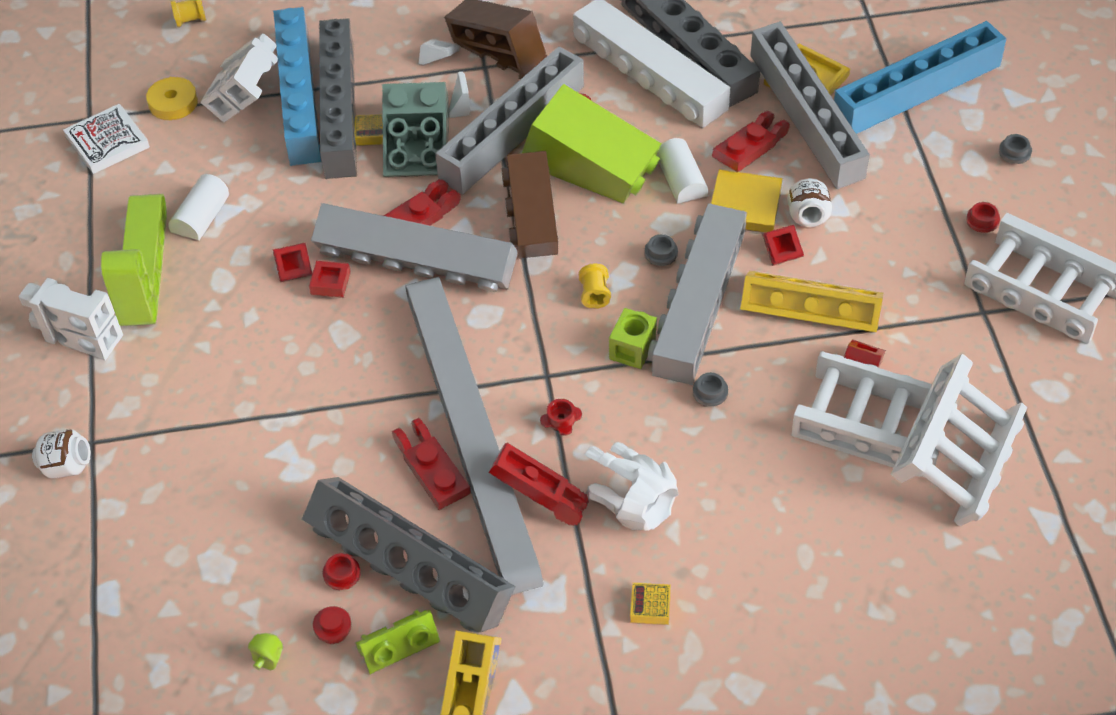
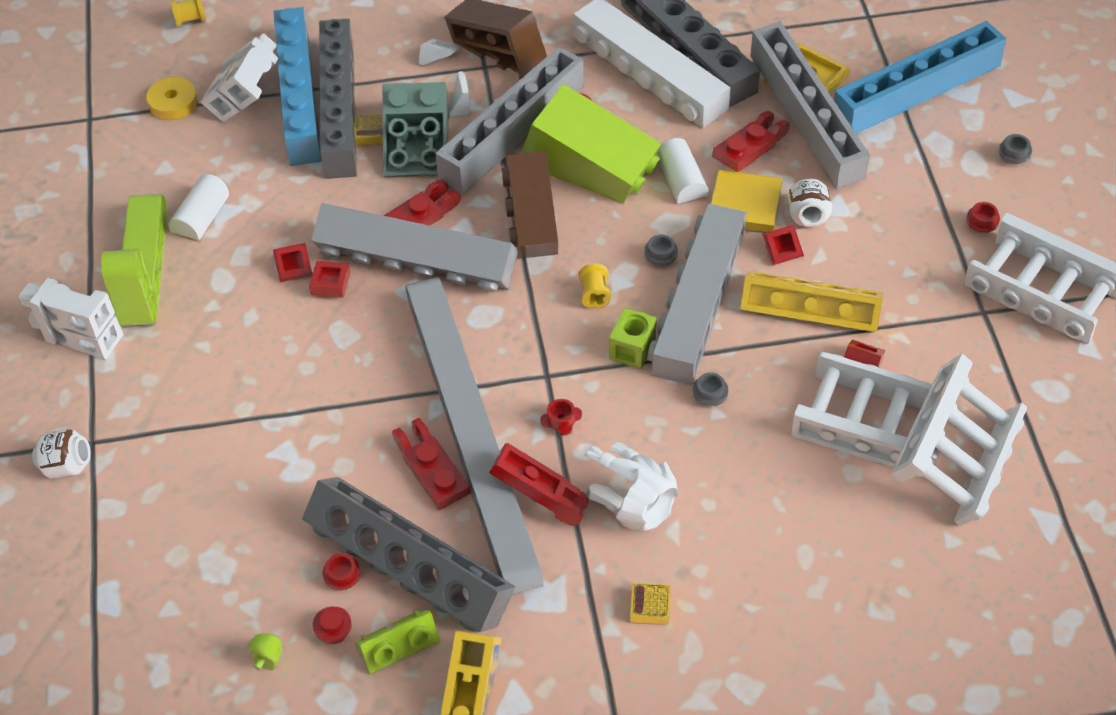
white tile [63,104,150,174] -> none

